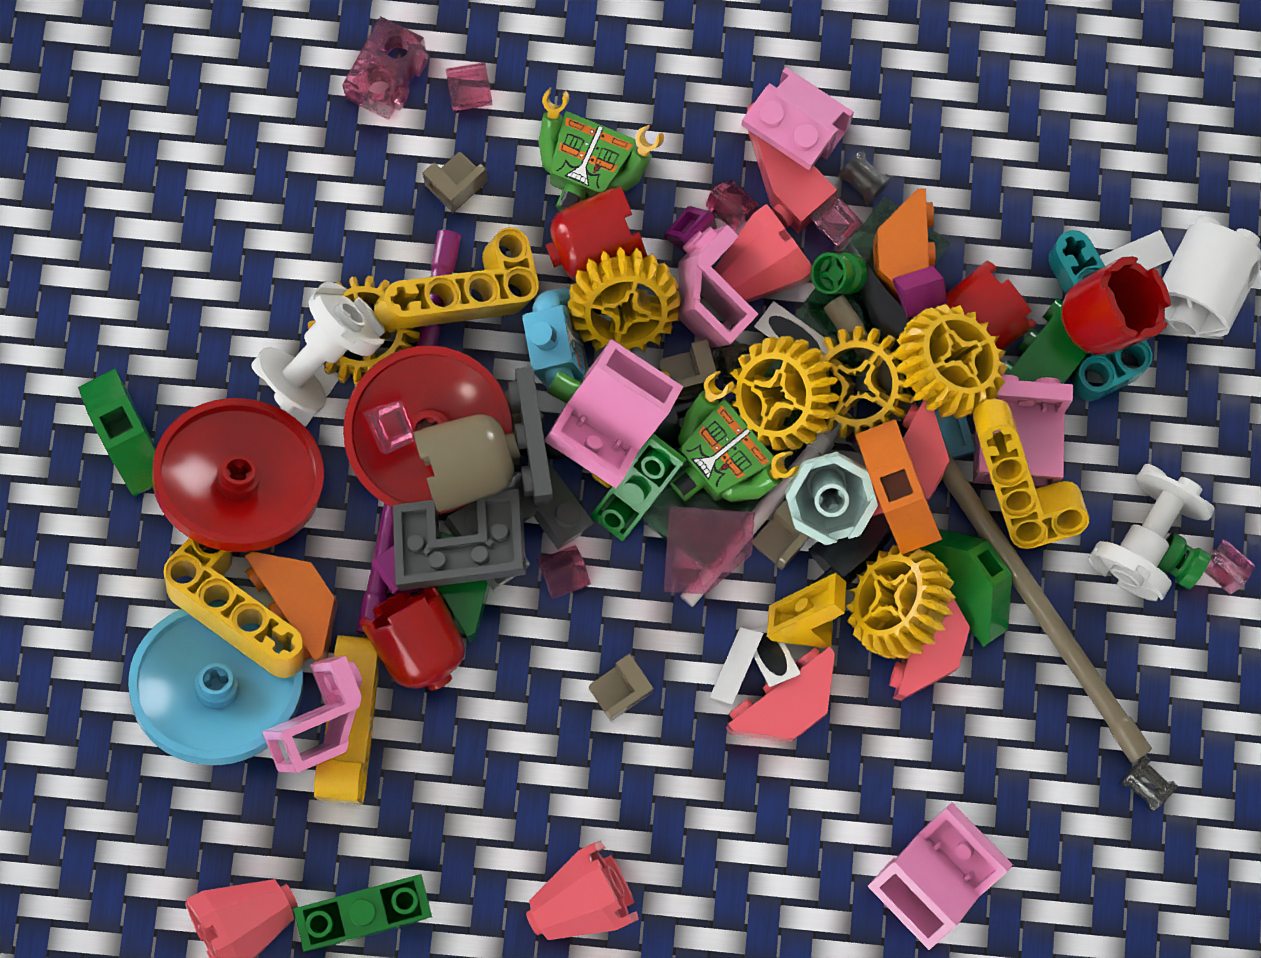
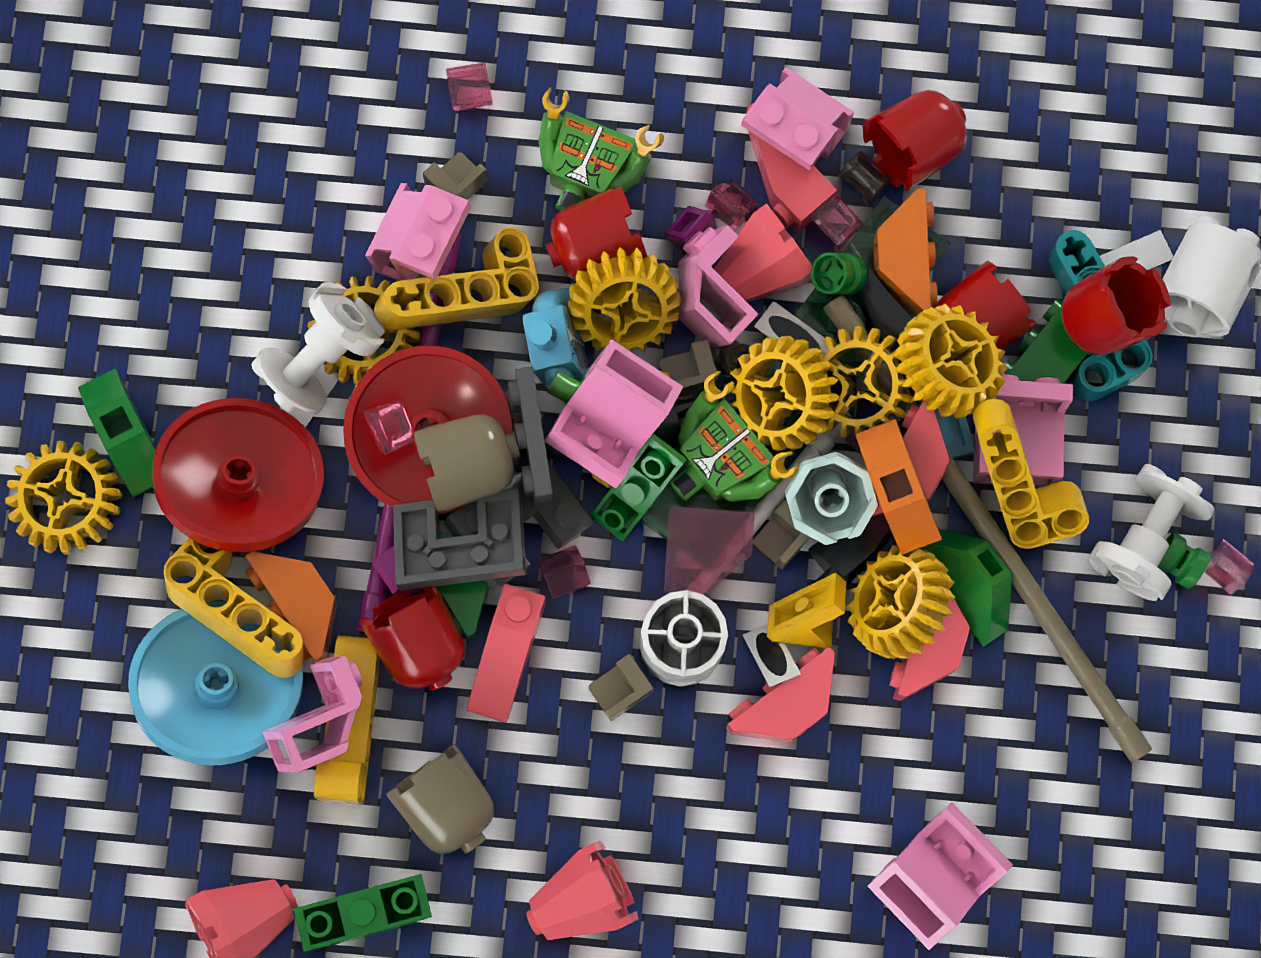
clear pink brick [342,16,429,120] -> none
white sticker [710,627,764,705] -> none
magenta slope [893,266,947,318] -> none
clear smoke bush [1119,755,1178,813] -> none
none -> yellow gear [5,441,122,555]
none -> bright pink piece [365,183,472,281]
none -> dark tan cylinder [386,744,494,854]
none -> coral slope [466,583,546,723]
none -> white cylinder [639,590,728,687]
none -> red cylinder [862,90,967,191]

